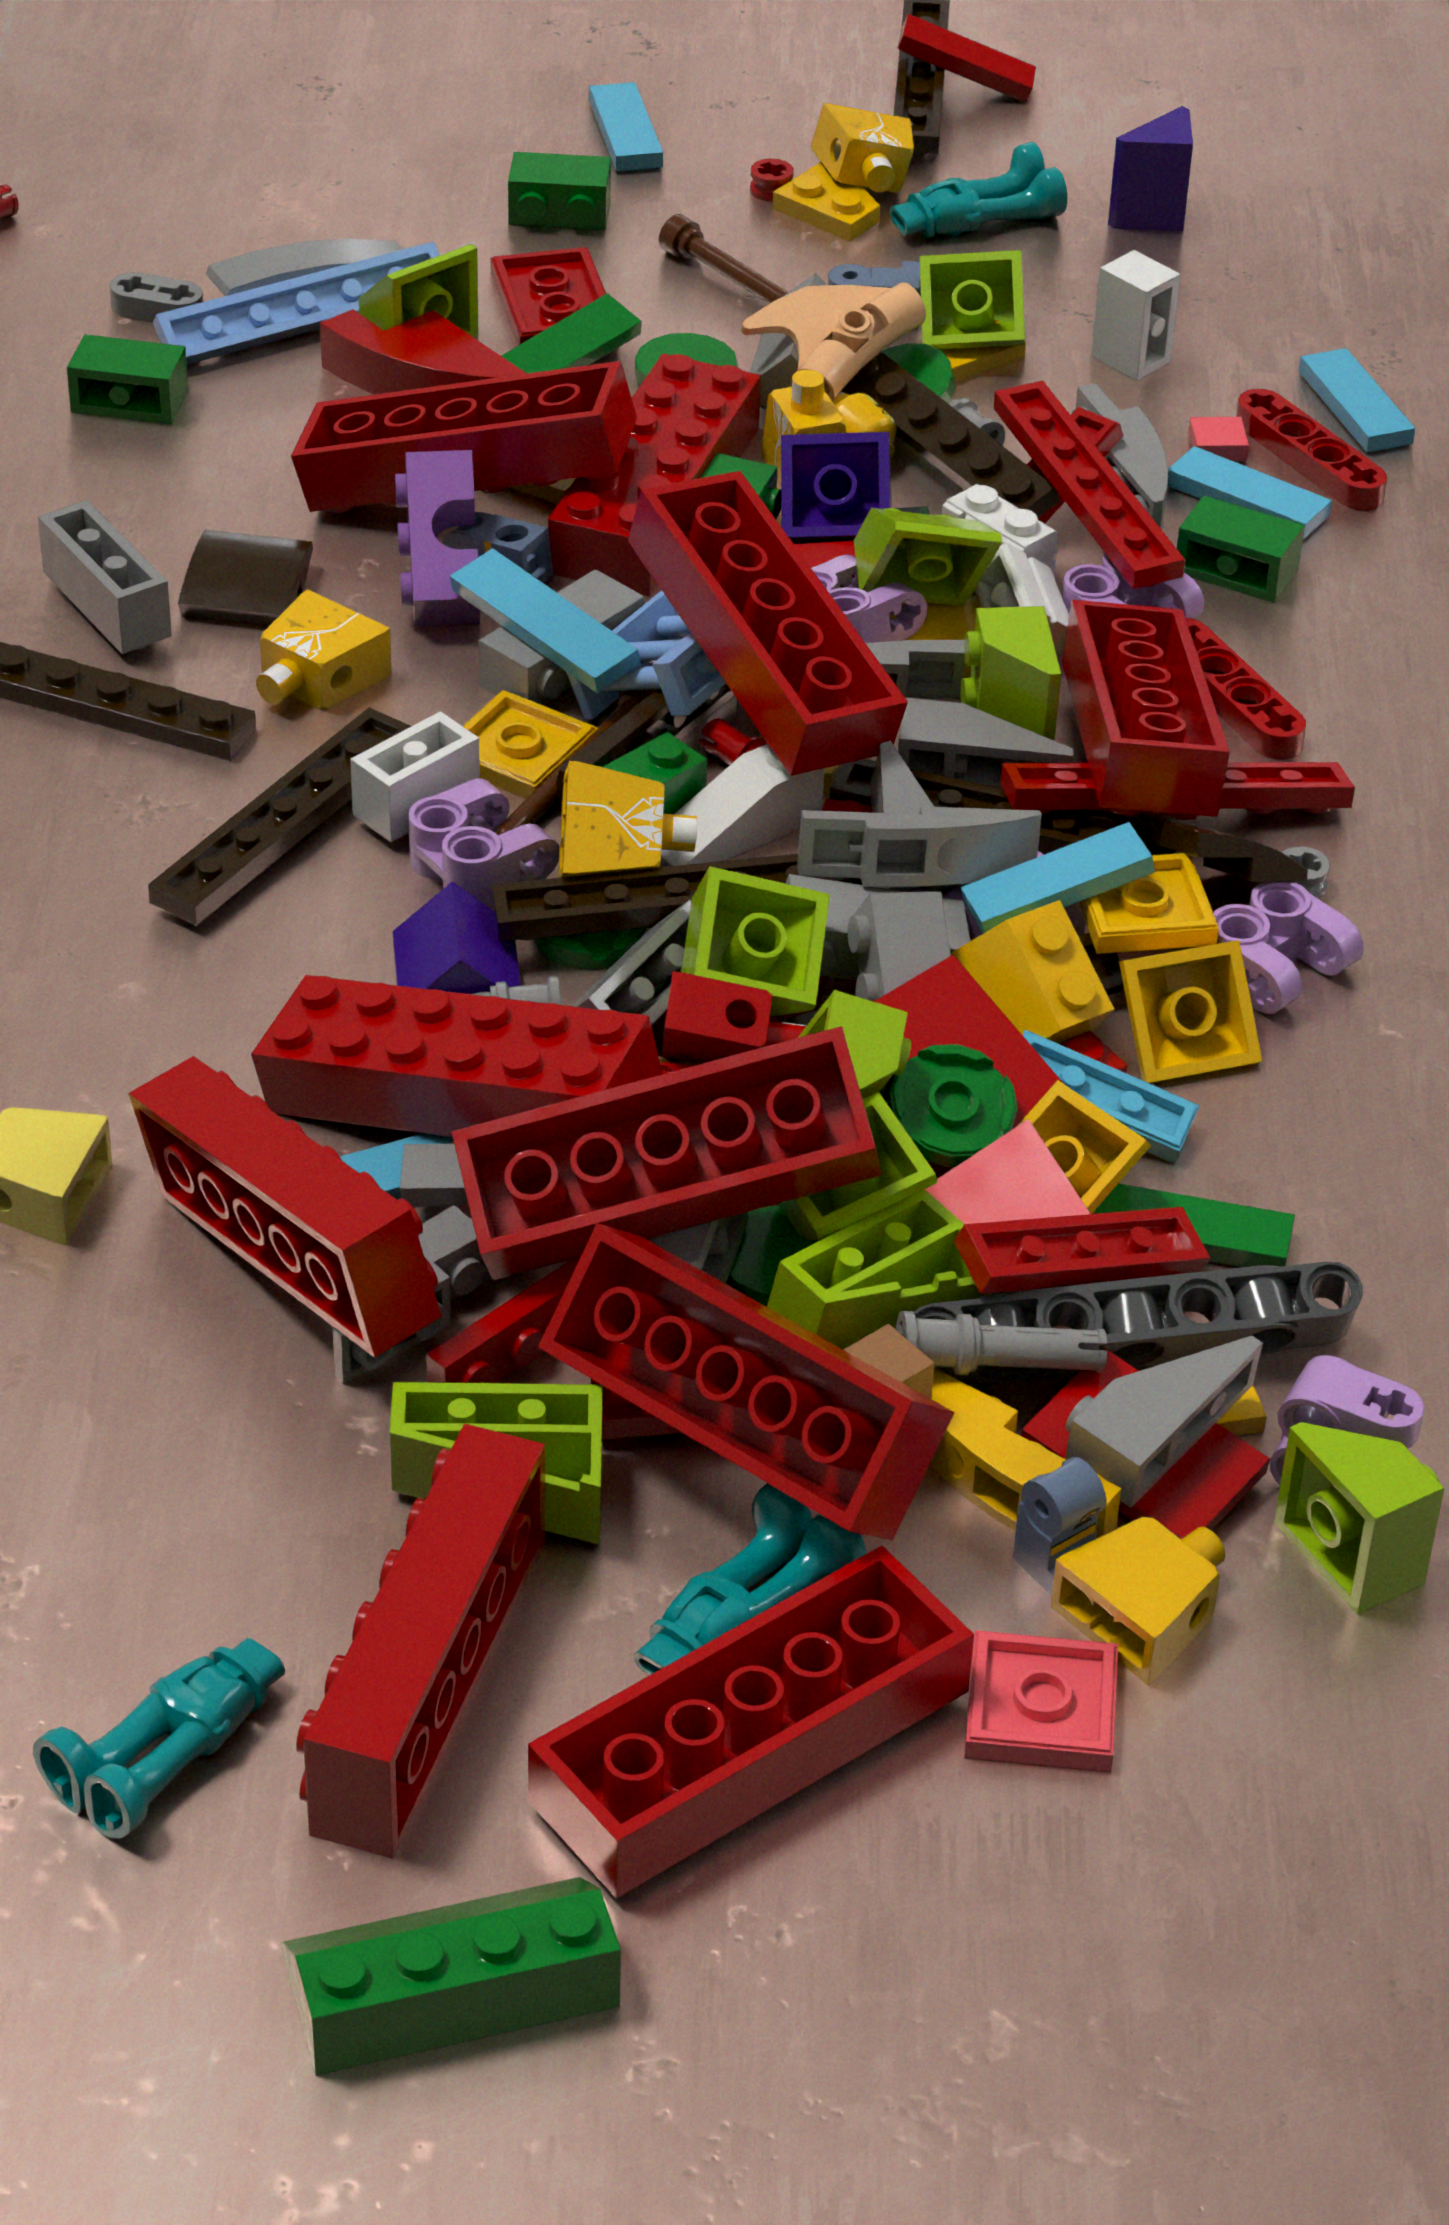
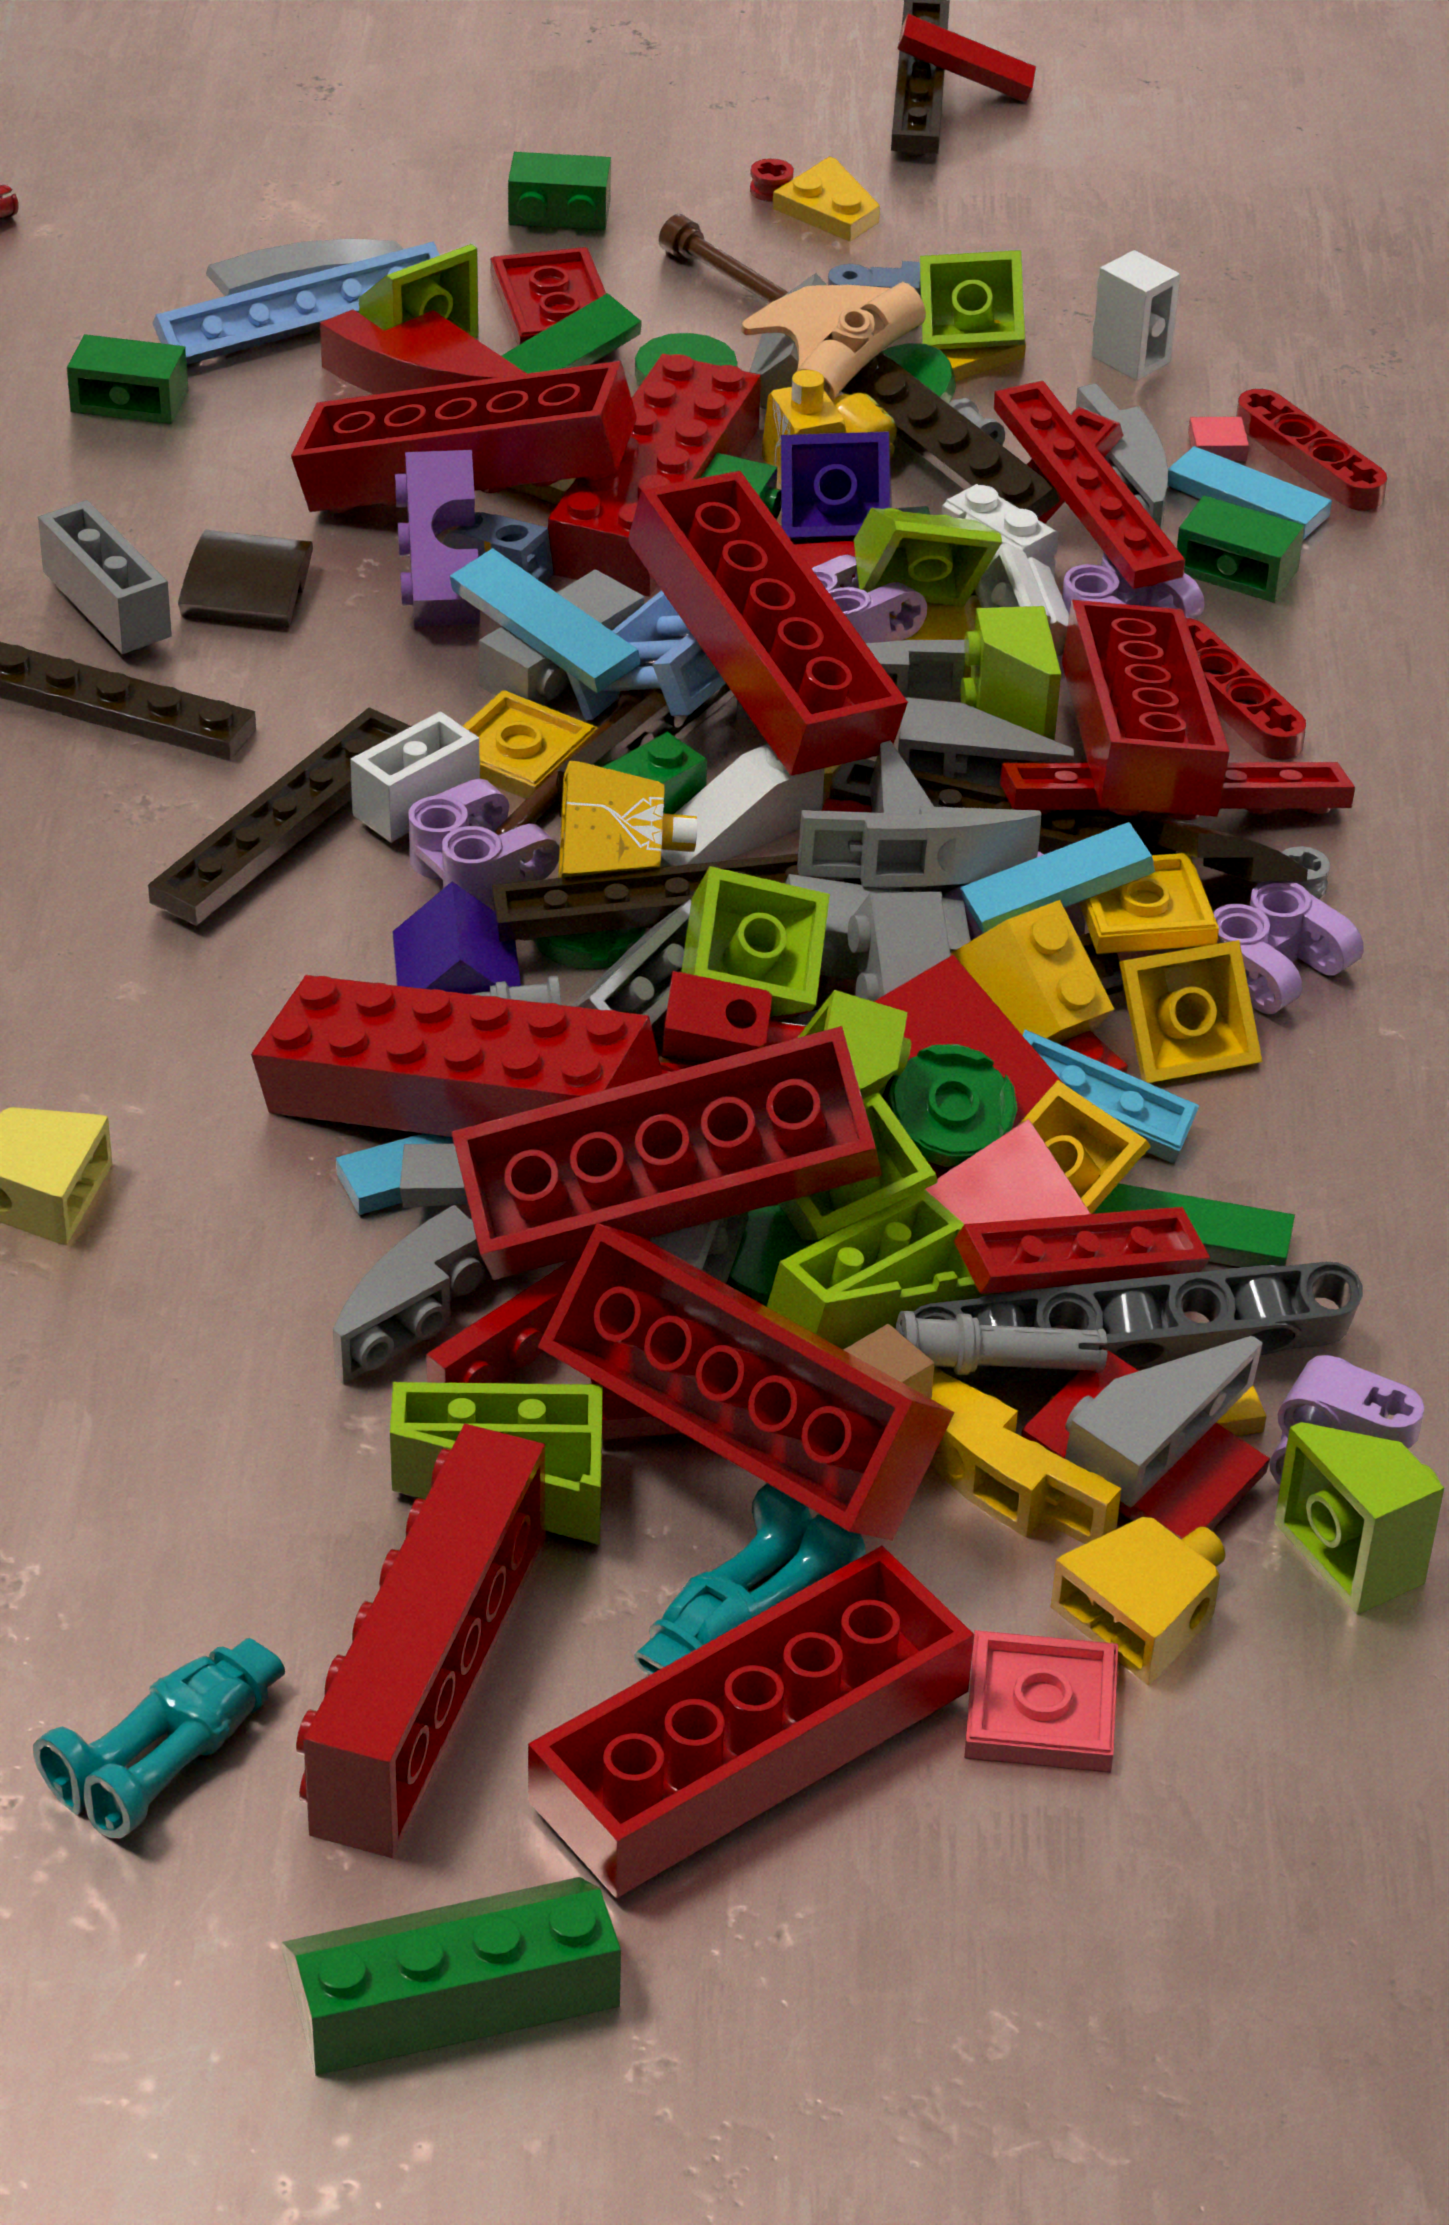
light grey beam [109,272,203,323] -> none
red brick [128,1056,441,1358] -> none
yellow torso [256,589,392,709] -> none
medium azure tile [589,82,663,172] -> none
red pin [699,718,767,766] -> none
yellow torso [810,102,914,193] -> none
teal piece [890,141,1068,237] -> none
sand blue leg [1013,1456,1106,1596] -> none
dark purple slope [1108,106,1193,231] -> none
medium azure tile [1298,348,1416,453] -> none

